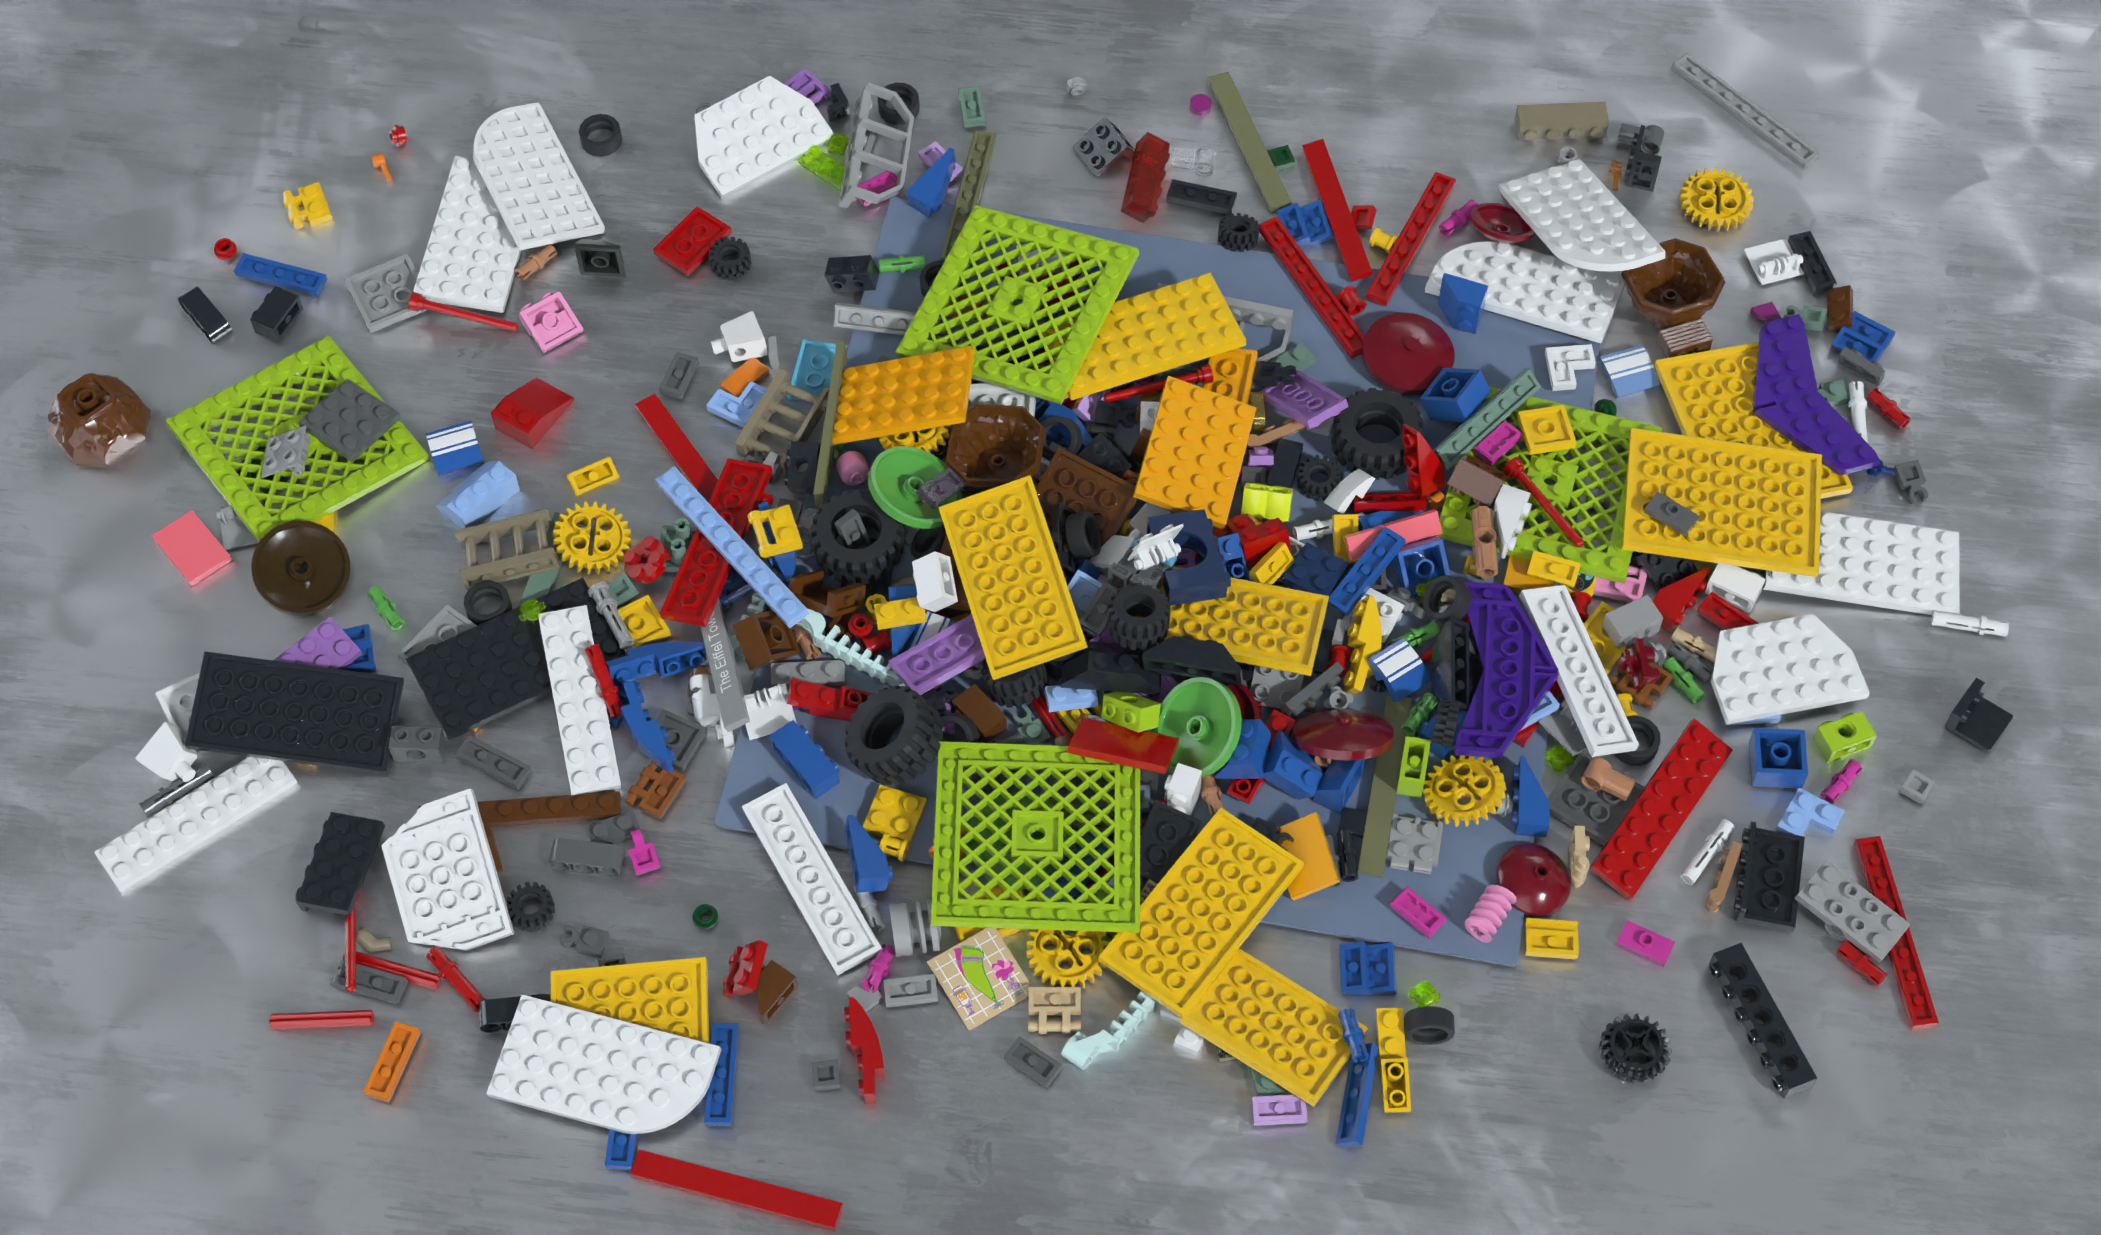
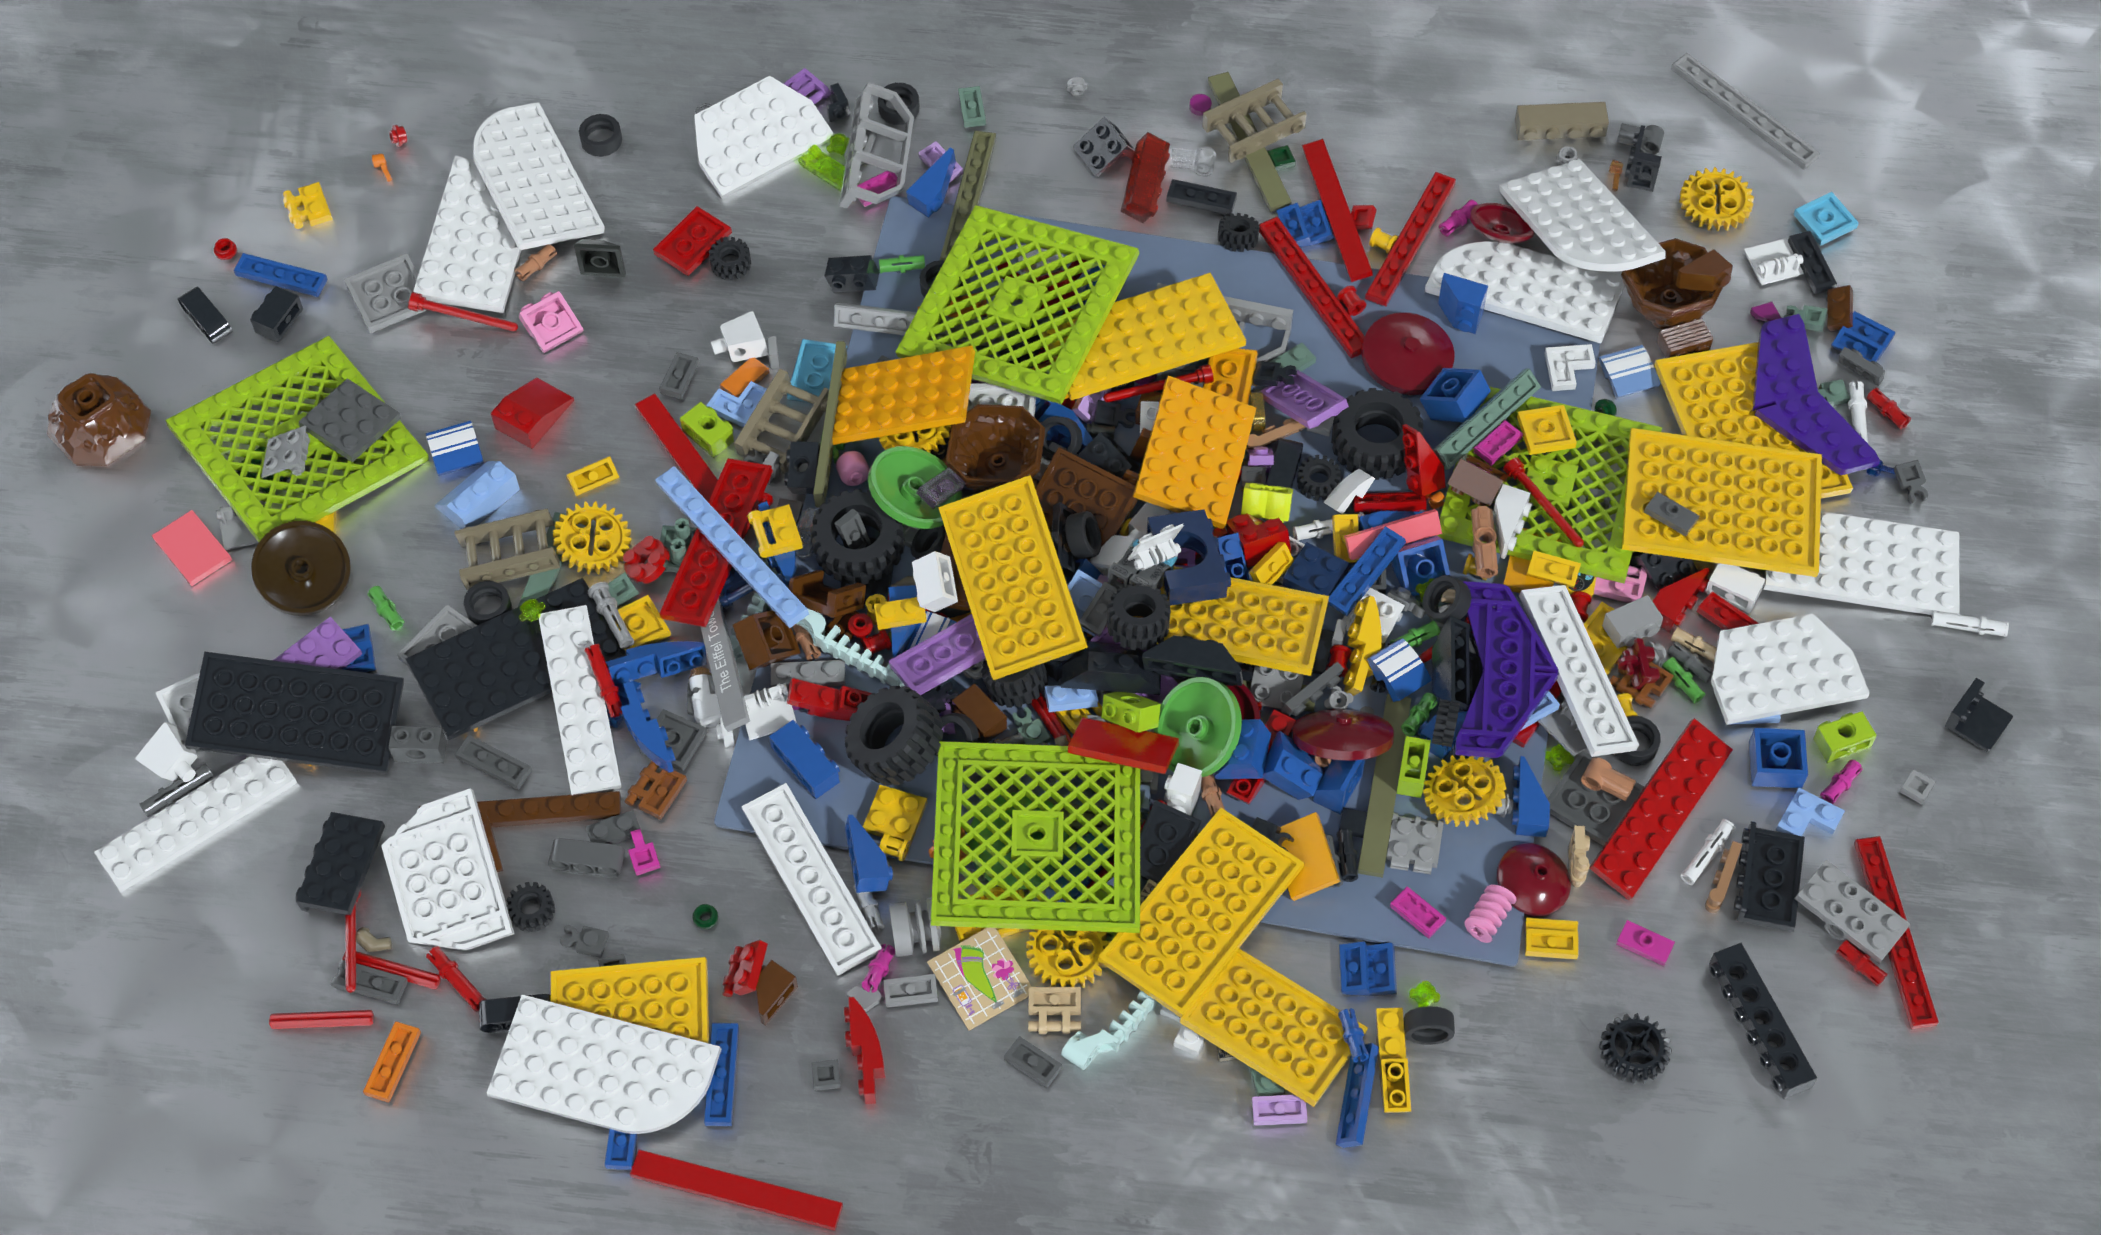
none -> lime brick [680,402,734,458]
none -> dark tan fence [1202,79,1307,163]
none -> reddish brown slope [1676,249,1733,292]
none -> medium azure plate [1793,192,1859,246]

